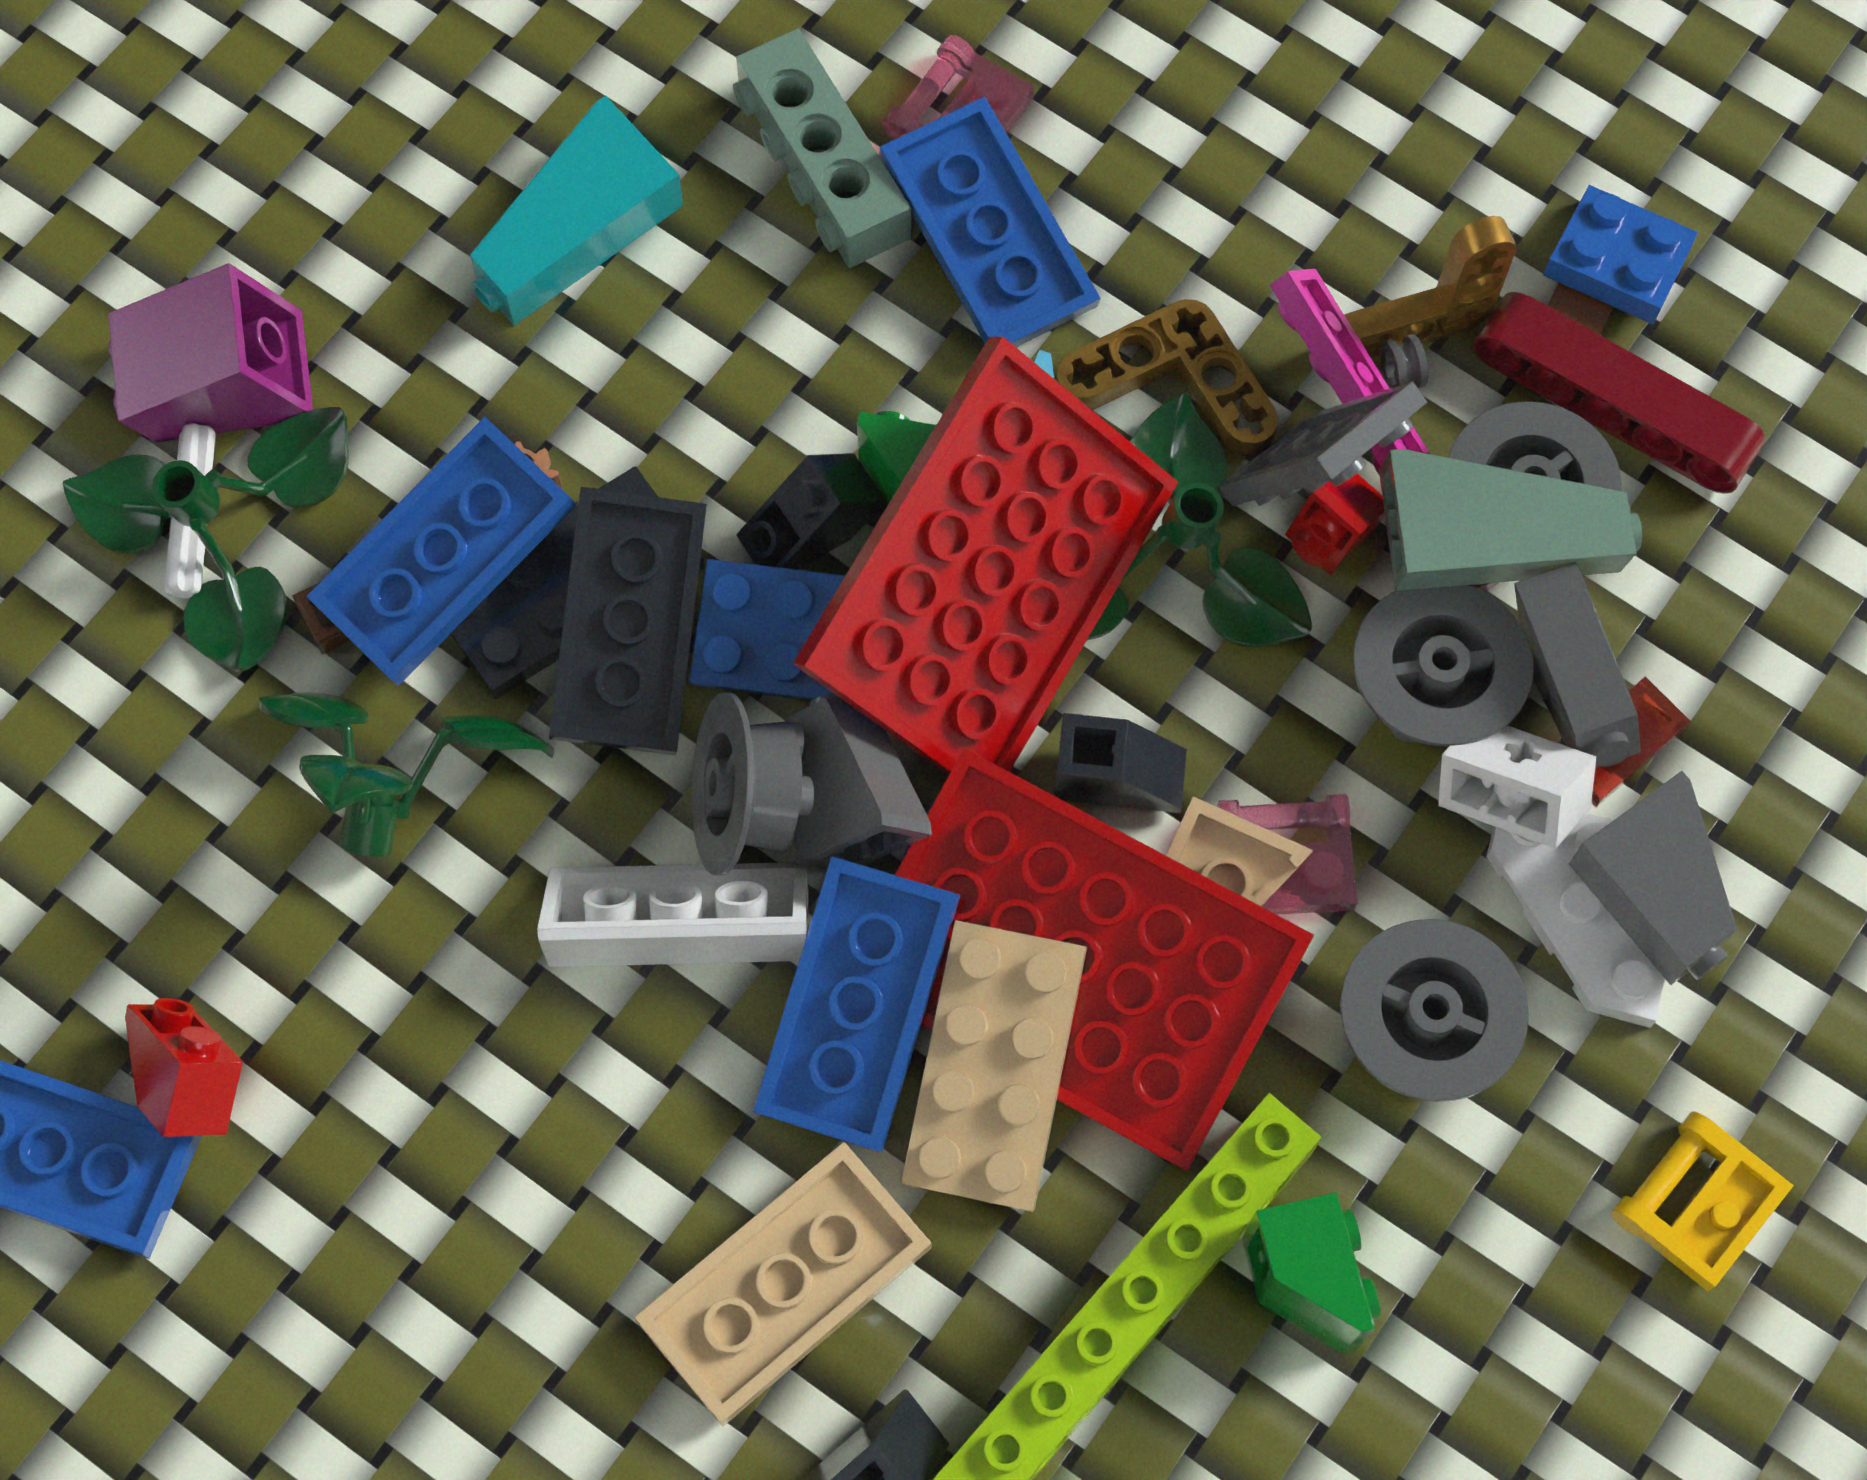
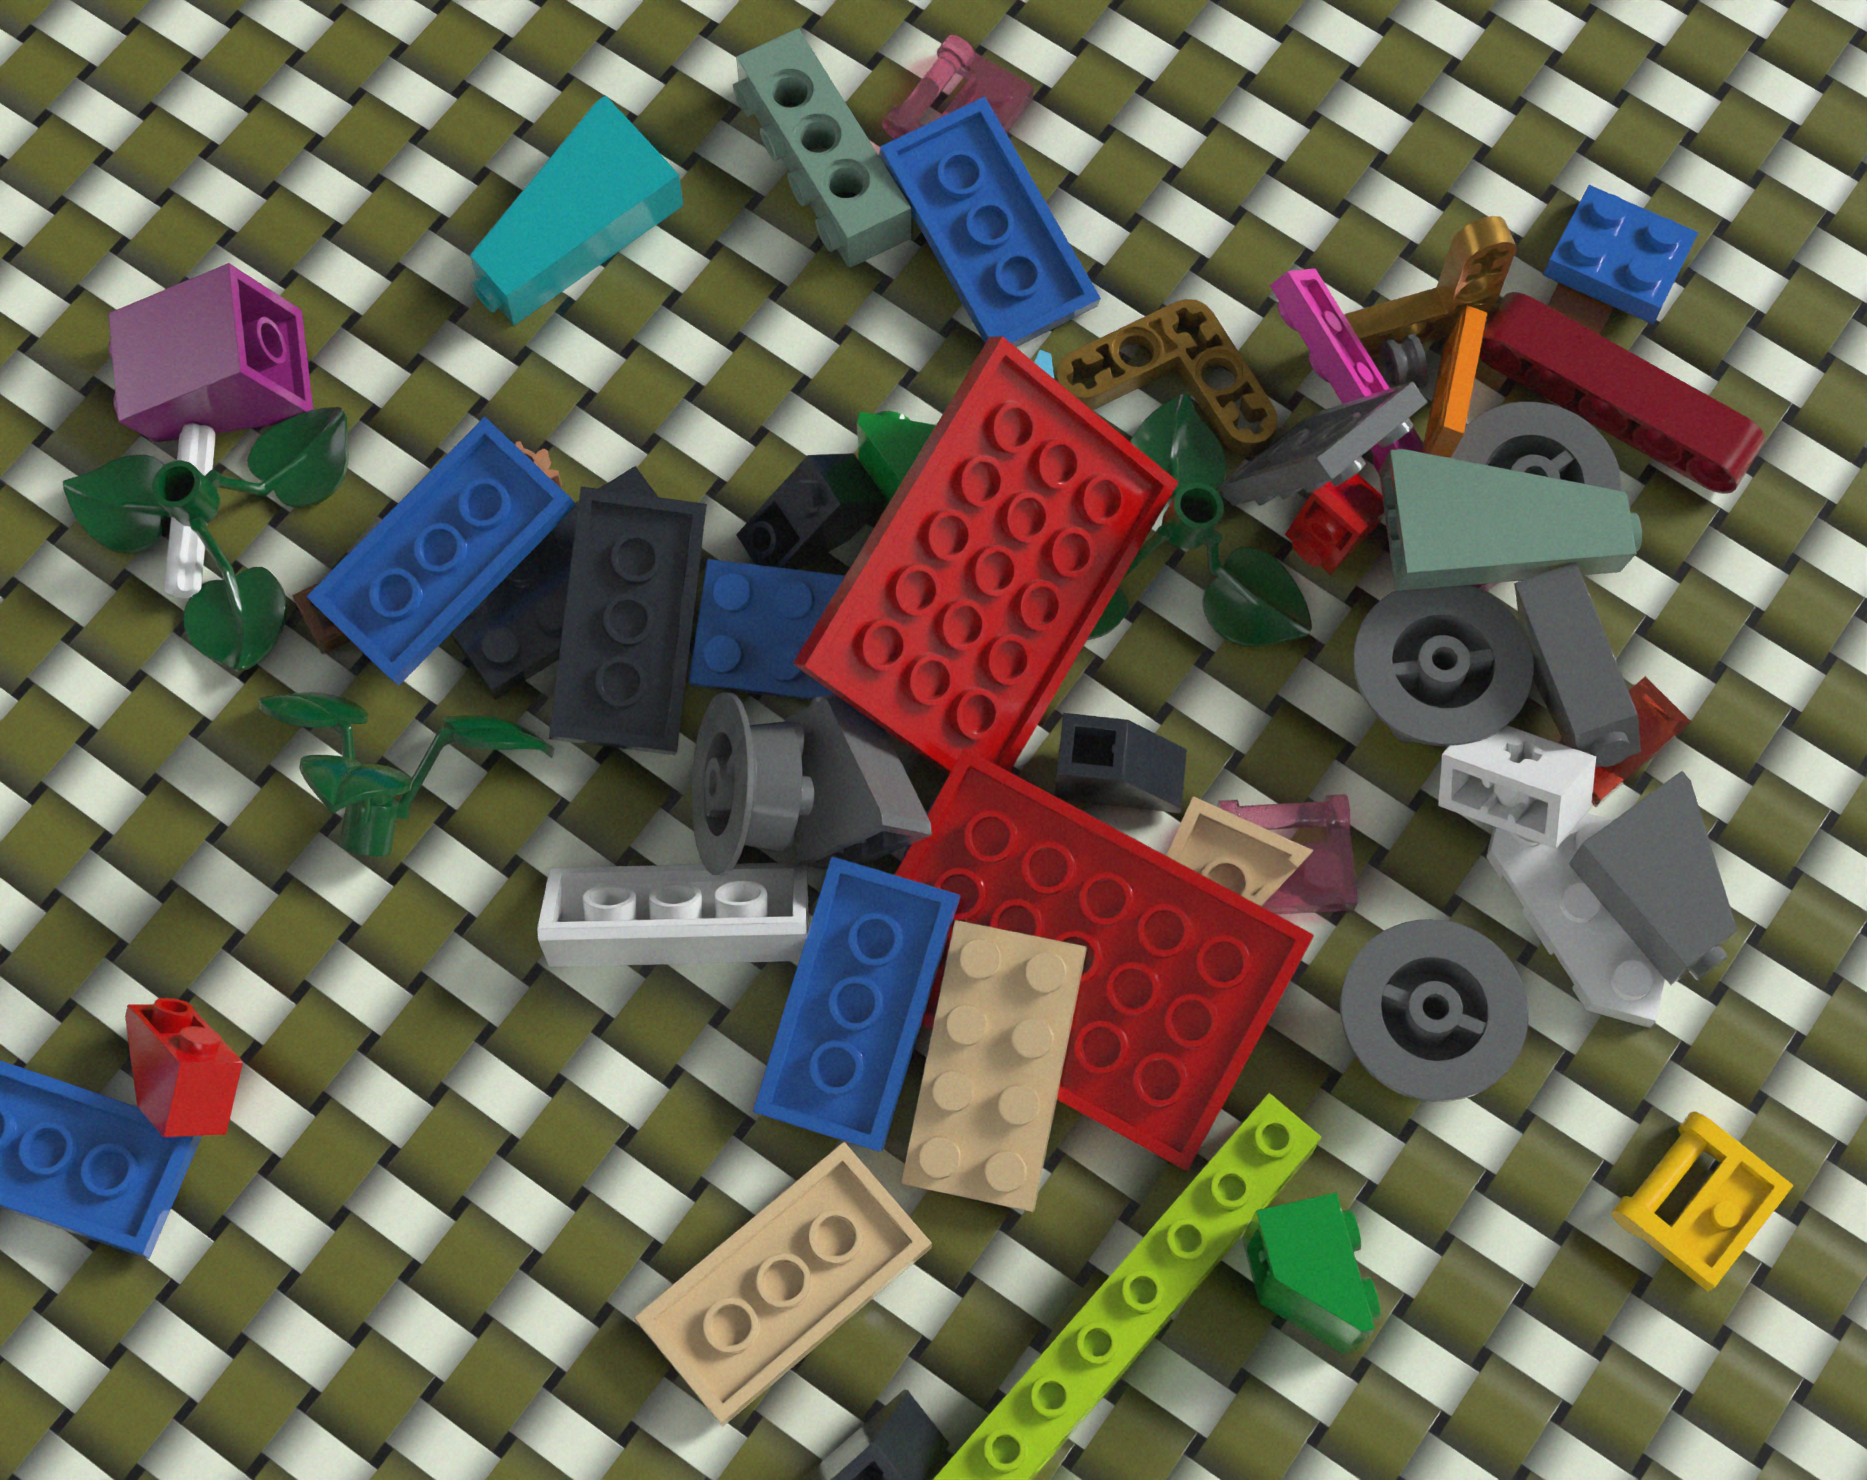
none -> orange tile [1421,305,1487,458]

